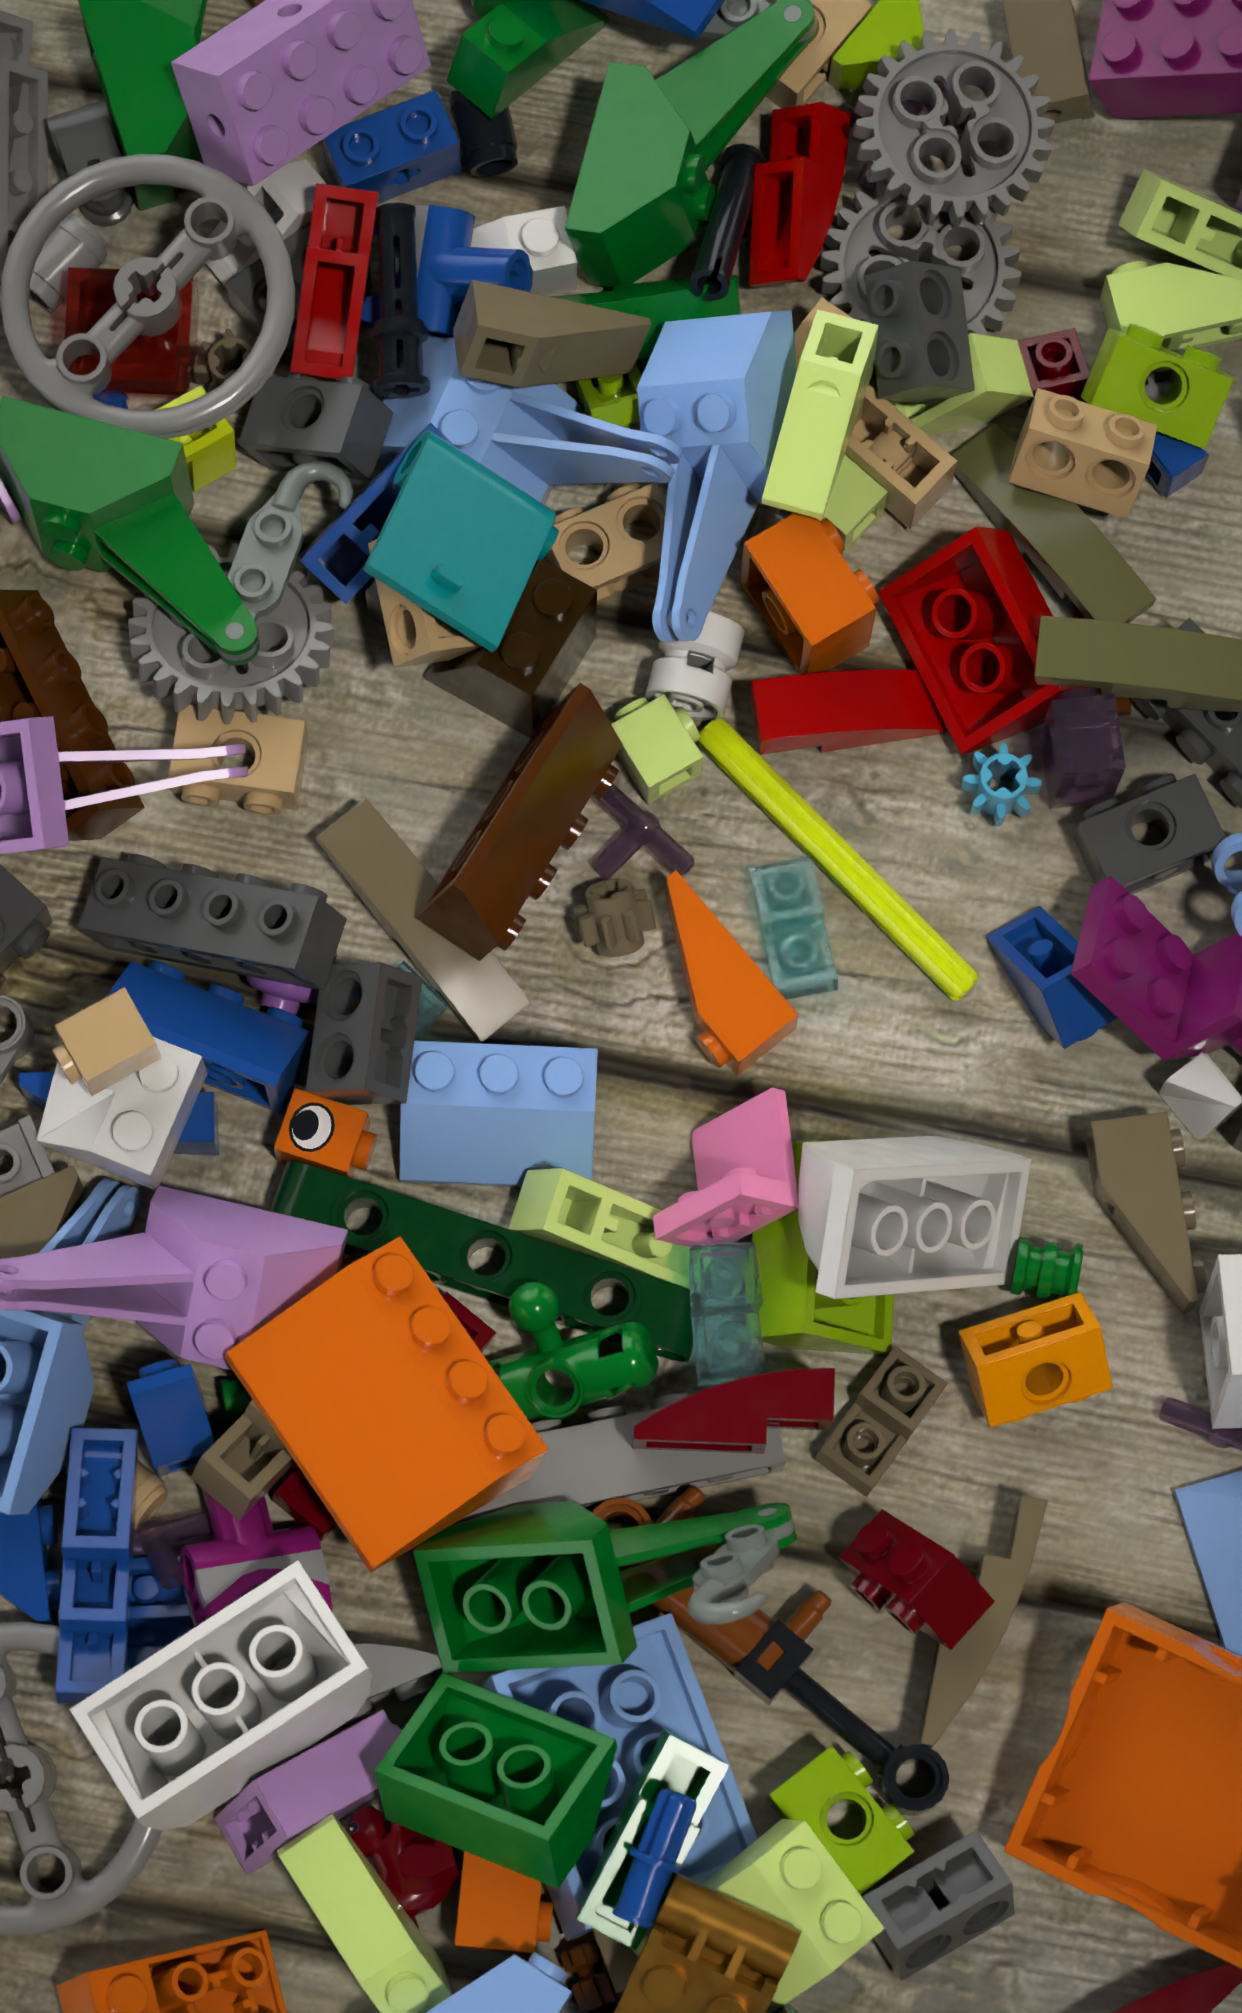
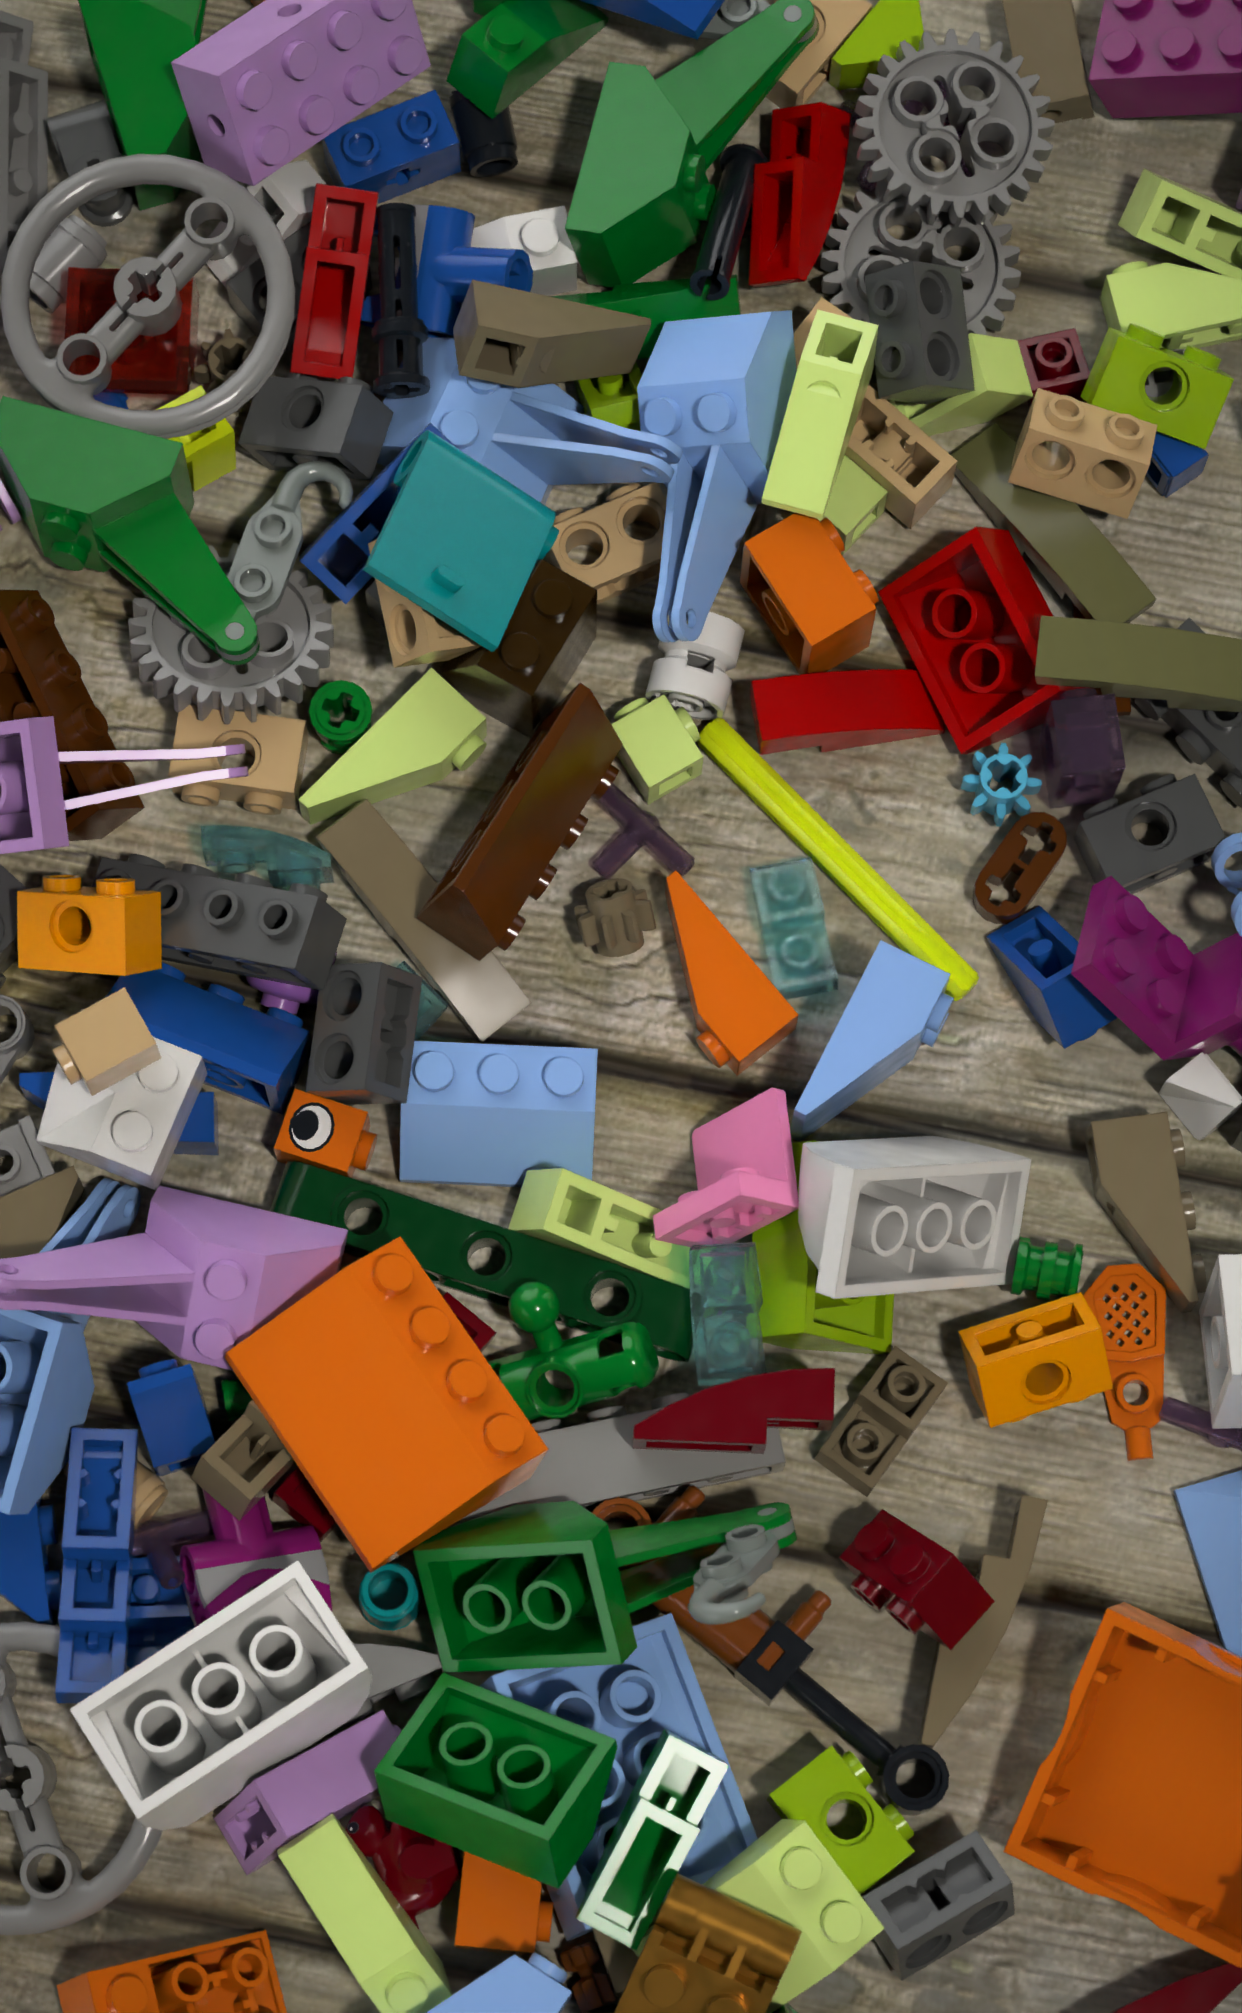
blue axle [612,1789,697,1929] -> none
none -> light orange brick [17,874,162,976]
none -> clear light blue slope [201,825,334,891]
none -> yellowish green slope [298,668,487,825]
none -> green bush [309,680,373,755]
none -> teal piece [359,1563,422,1631]
none -> light blue slope [790,940,954,1142]
none -> reddish brown beam [973,812,1067,924]
none -> orange piece [1083,1263,1166,1461]

